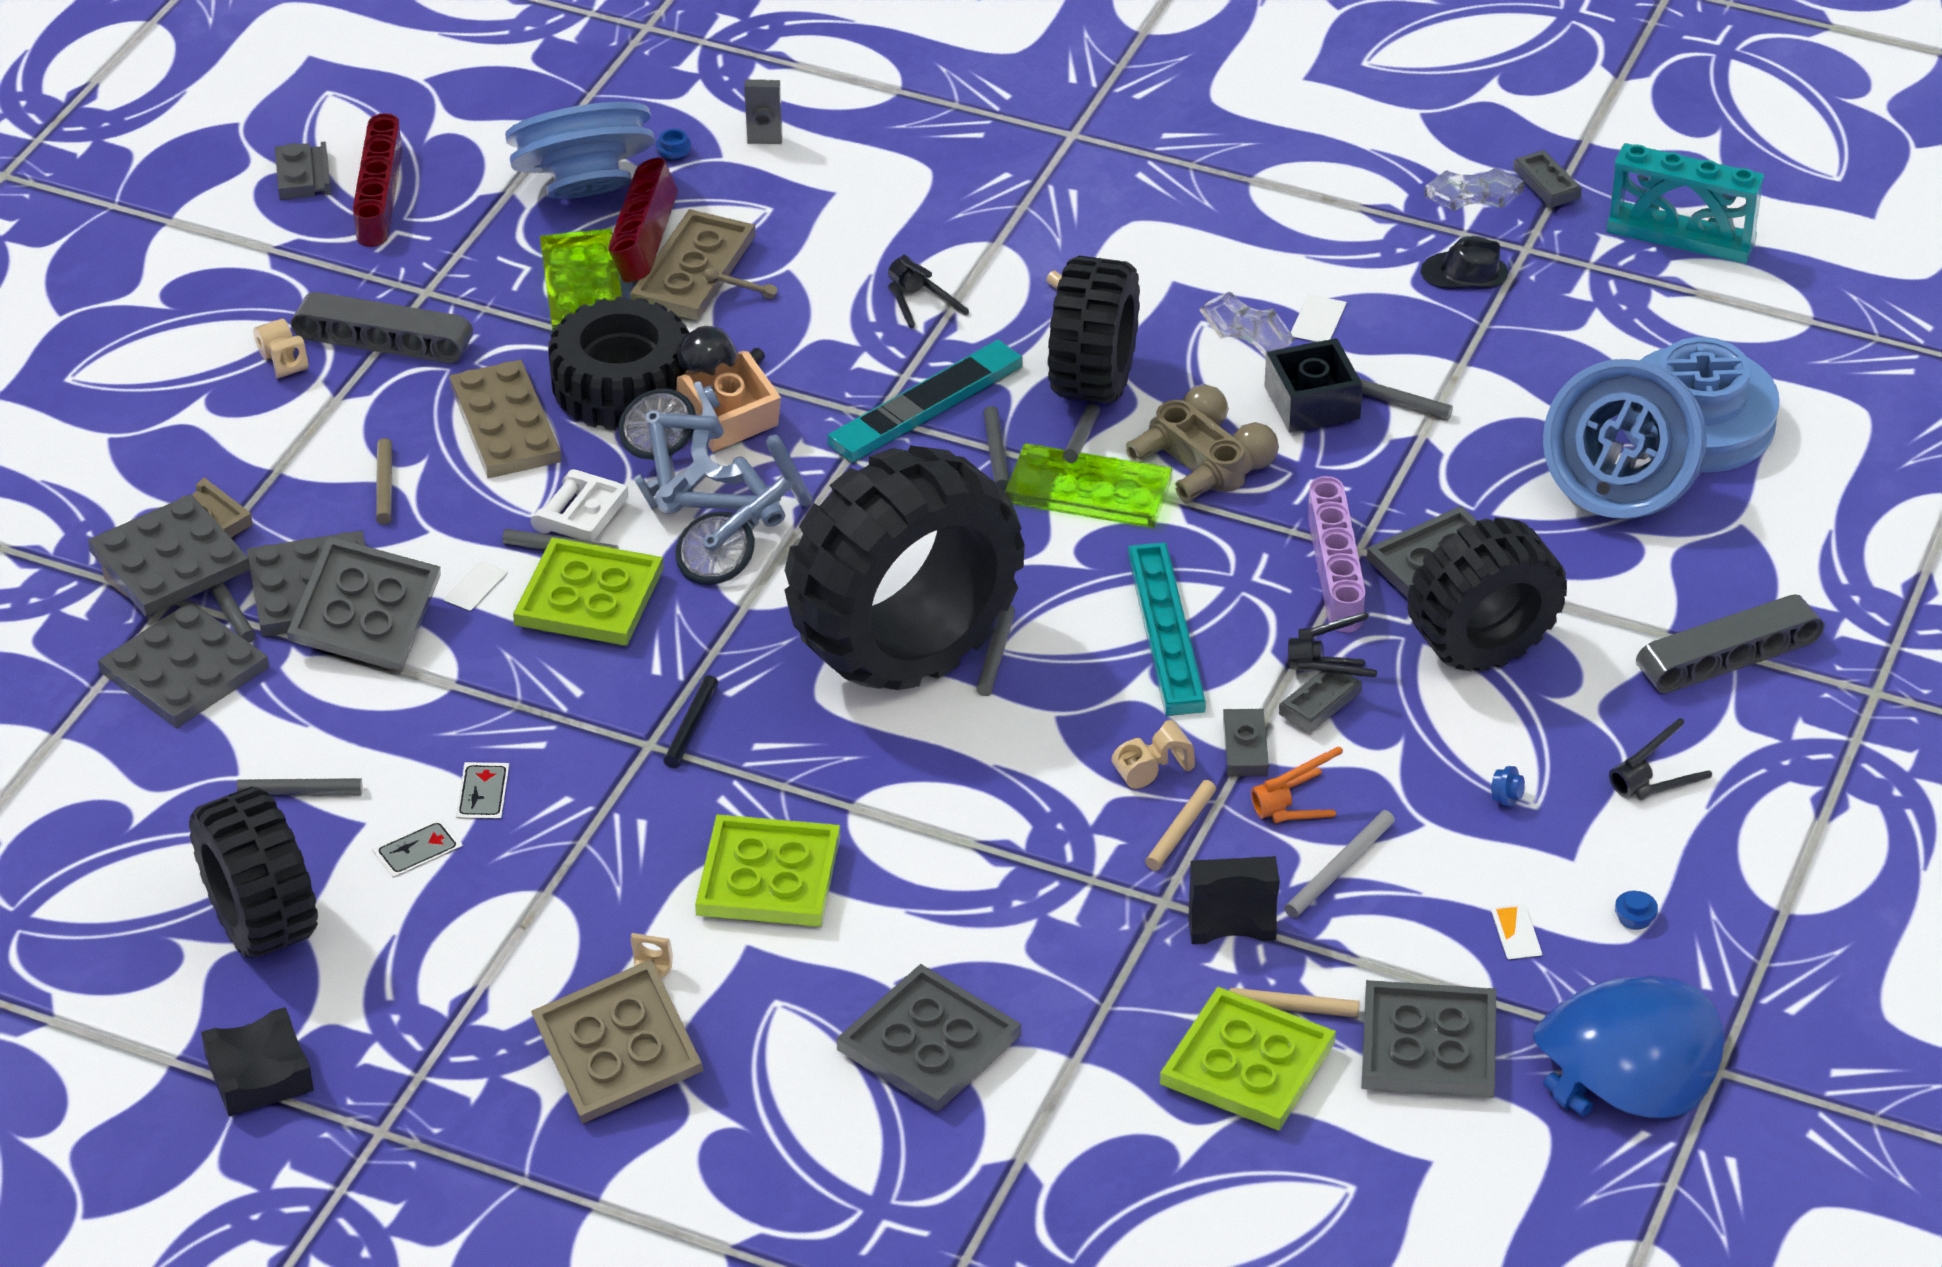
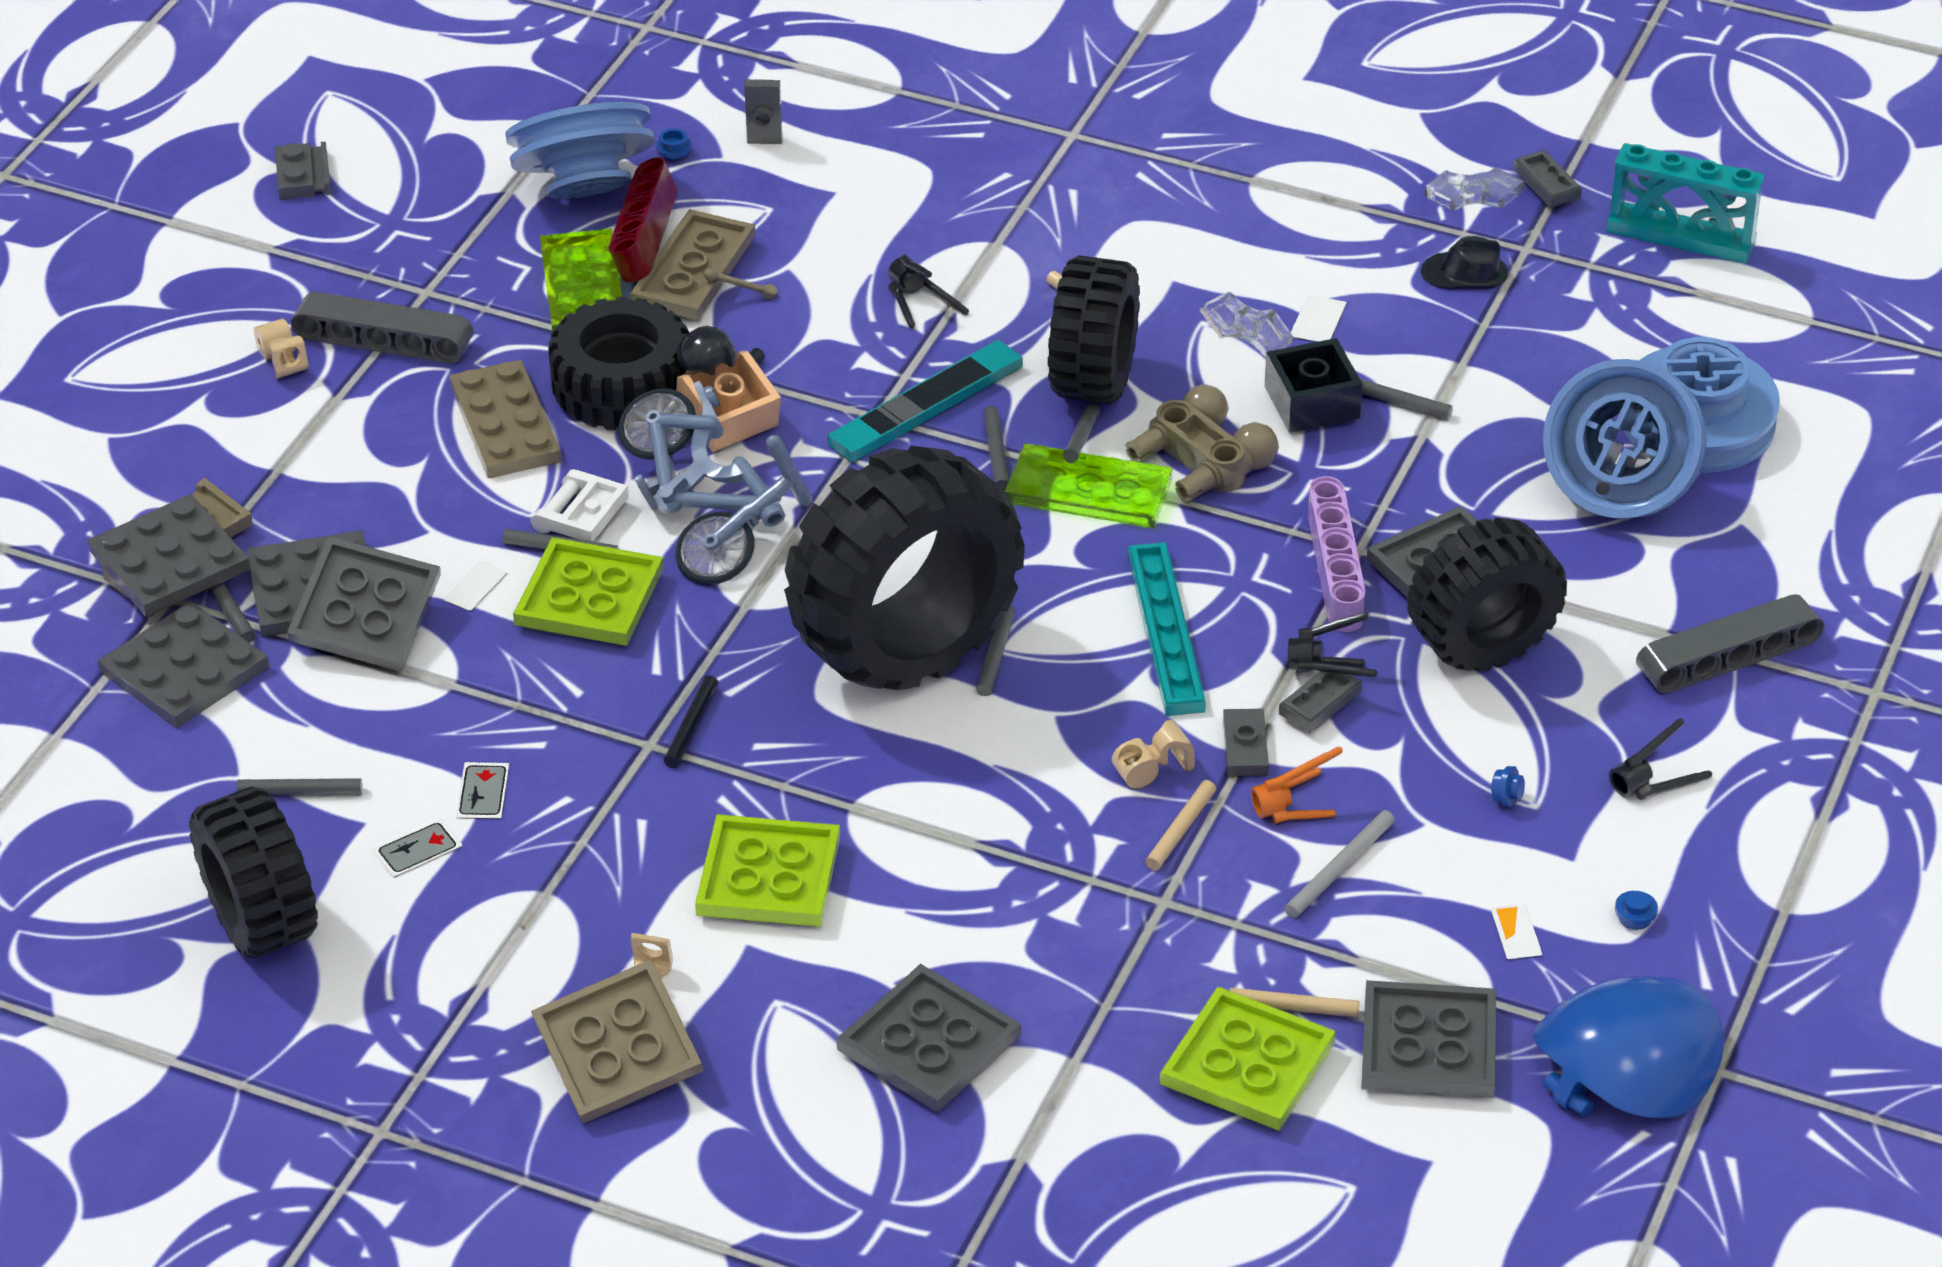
black brick [201,1007,314,1116] -> none
dark red beam [353,113,402,247] -> none
dark tan bar [376,438,392,525] -> none
black brick [1188,856,1280,944] -> none

